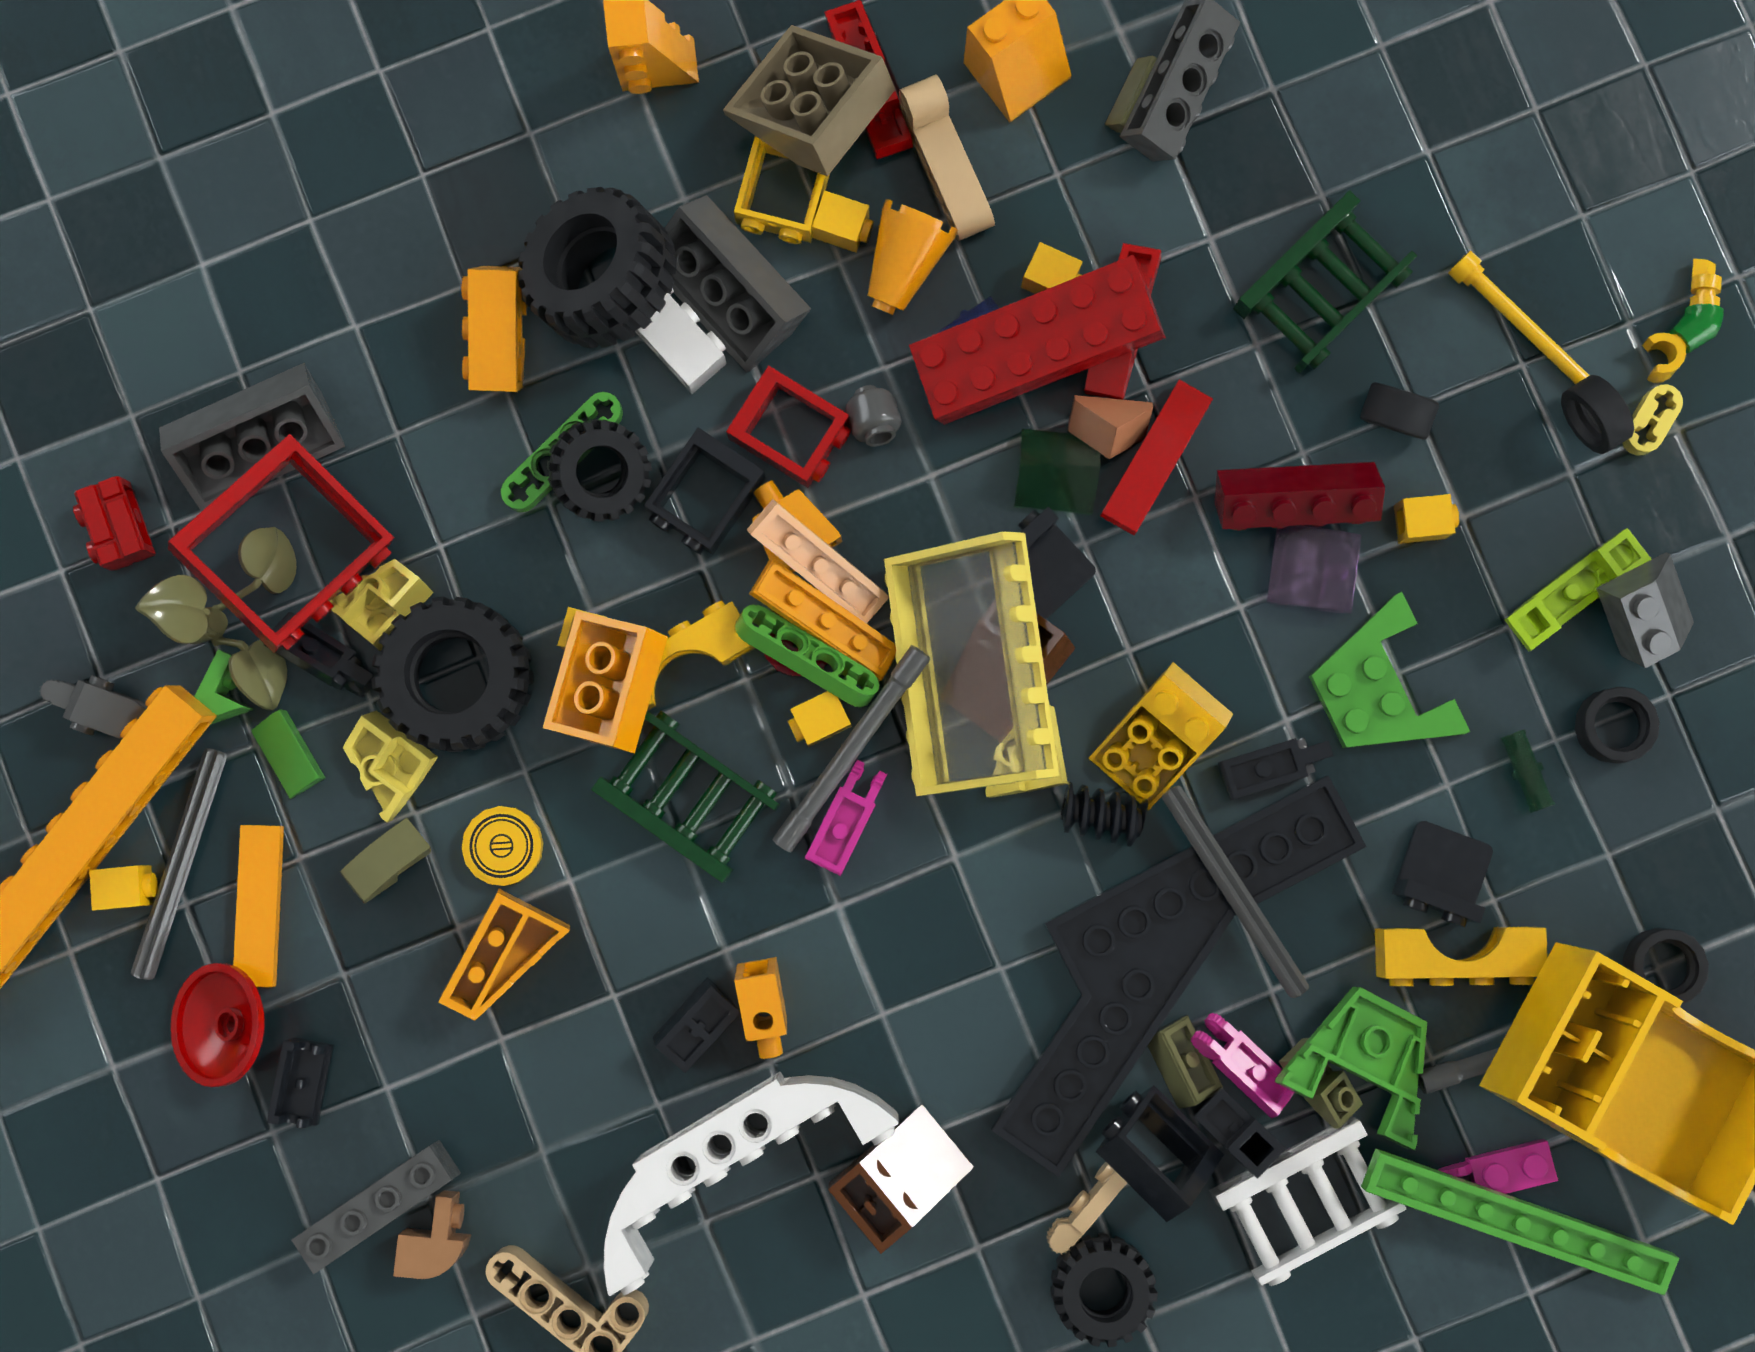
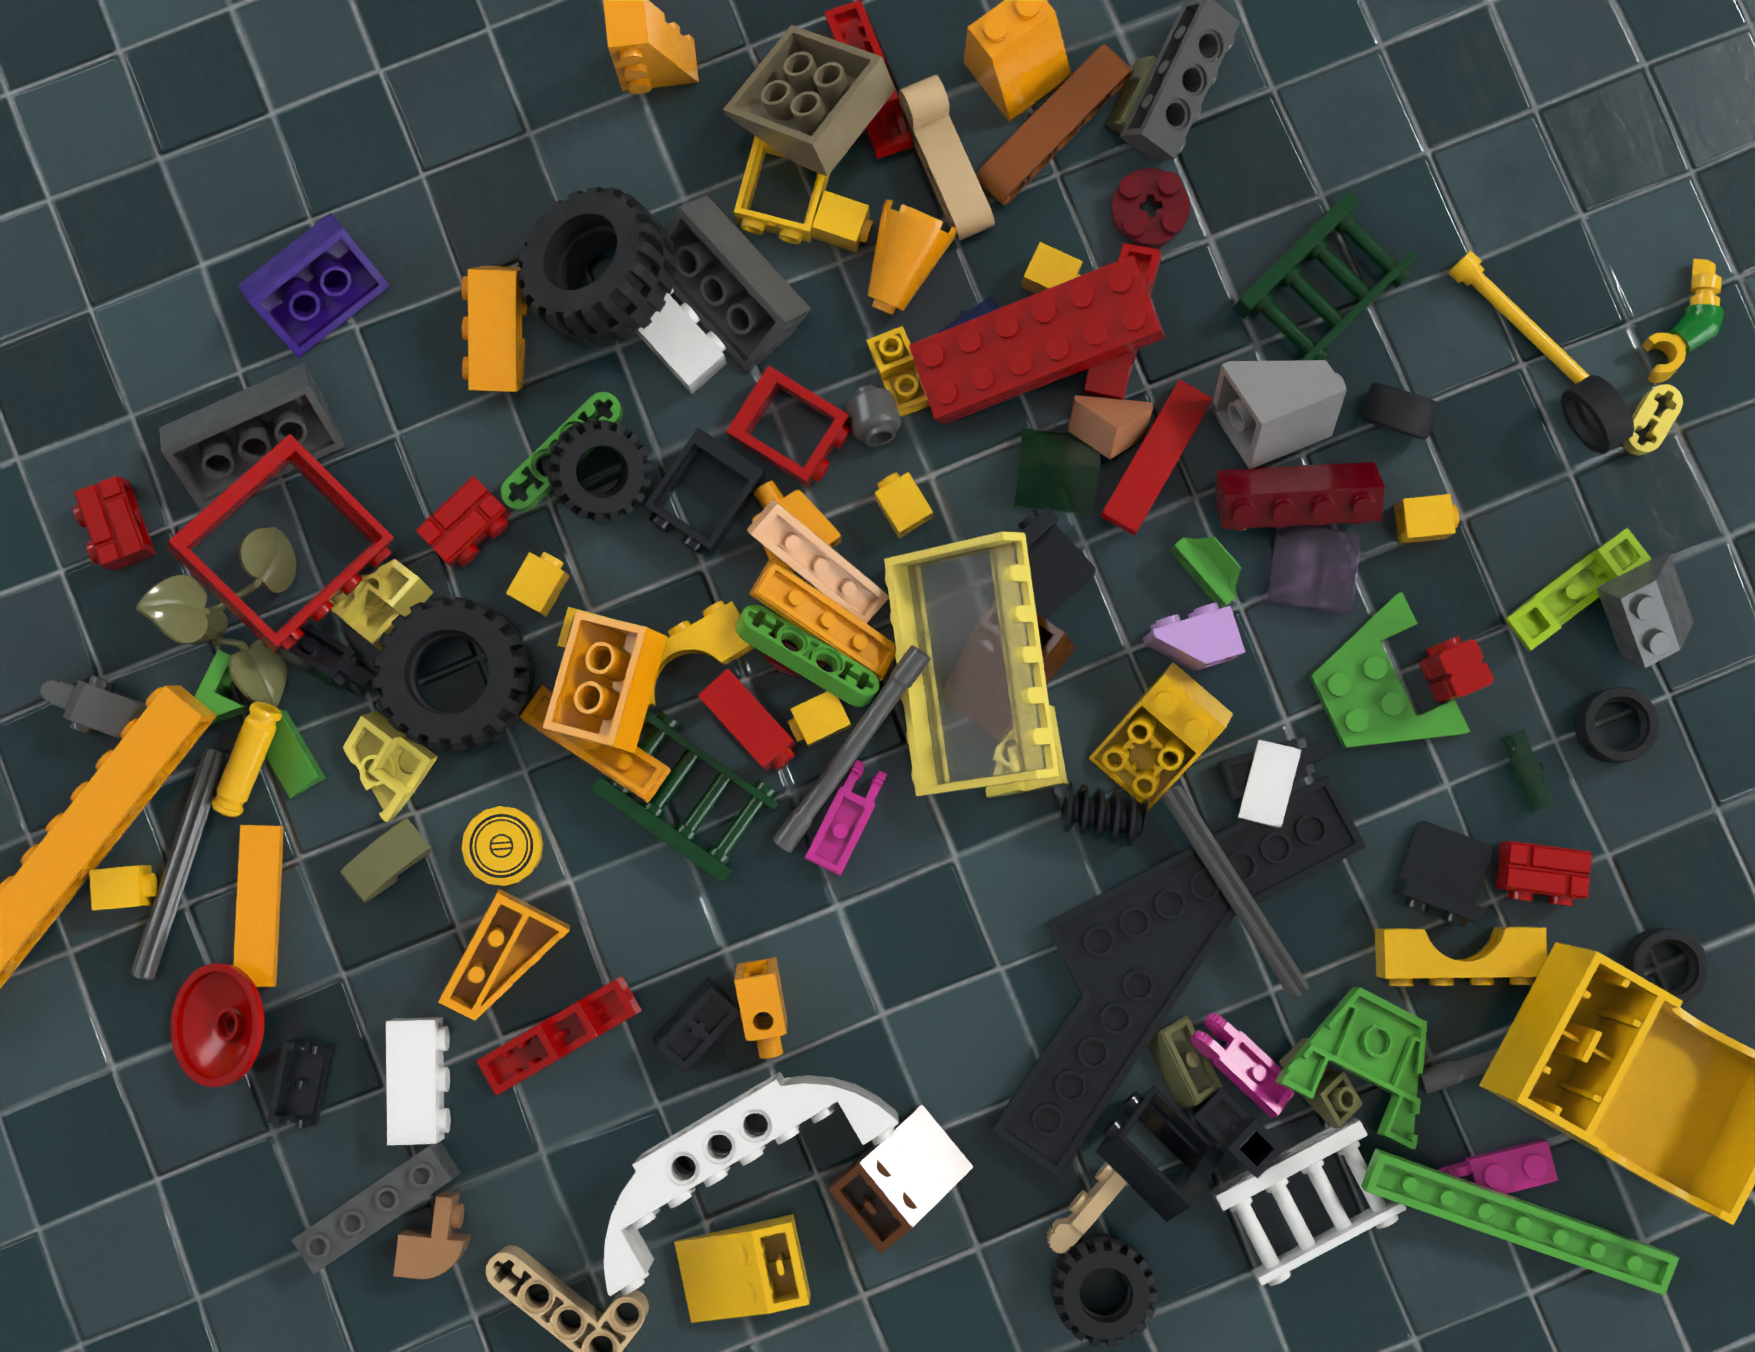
none -> yellow axle [211,701,282,817]
none -> dark purple slope [238,212,390,358]
none -> white brick [386,1017,451,1145]
none -> red brick [416,475,511,568]
none -> red slope [477,976,642,1096]
none -> yellow brick [506,551,570,617]
none -> light orange tile [519,685,671,803]
none -> yellow slope [674,1214,811,1323]
none -> red window [698,668,796,772]
none -> yellow slope [866,326,930,417]
none -> yellow brick [874,472,933,538]
none -> dark orange beam [976,44,1134,206]
none -> dark red plate [1111,168,1190,248]
none -> lavender slope [1143,602,1245,671]
none -> bright green slope [1169,537,1241,609]
none -> light grey slope [1211,360,1347,470]
none -> white slope [1238,740,1301,828]
none -> red brick [1419,636,1494,703]
none -> red brick [1496,841,1592,906]

